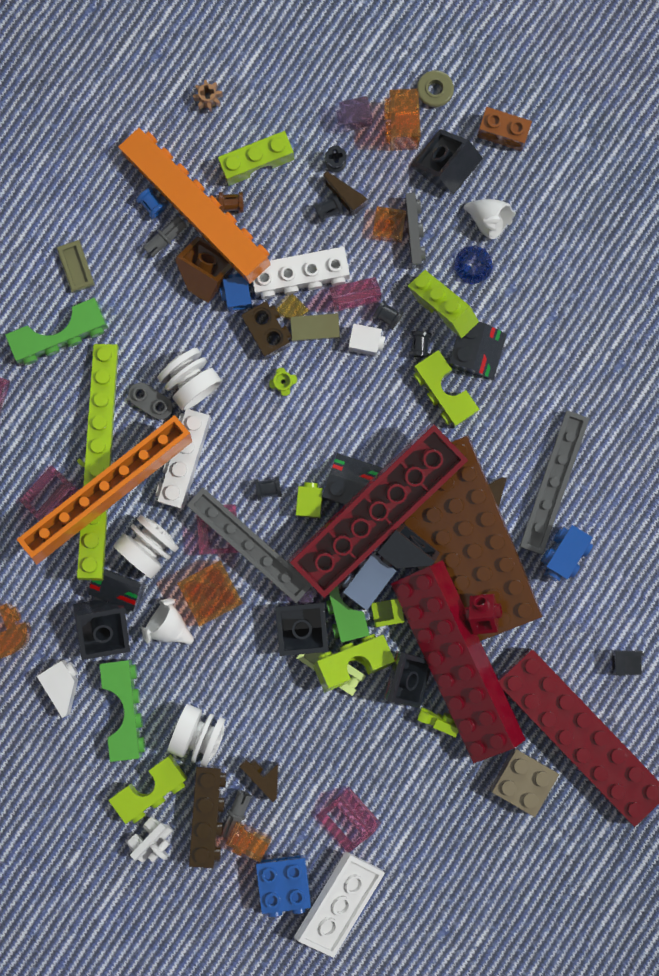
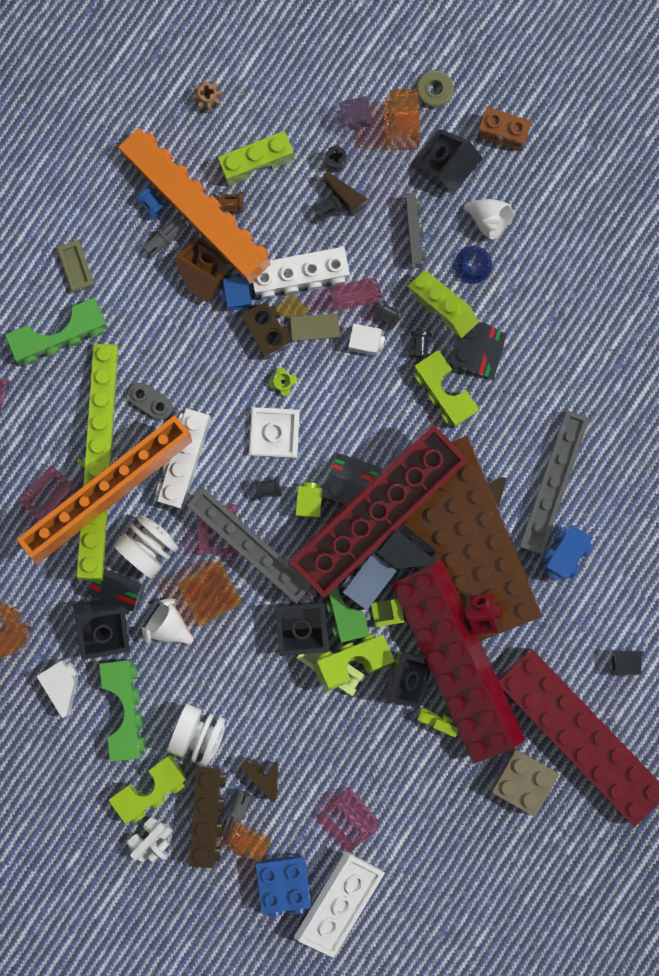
white wheel [157,348,223,411] -> none
clear orange piece [372,206,406,243] -> none
none -> white tile [249,407,300,458]

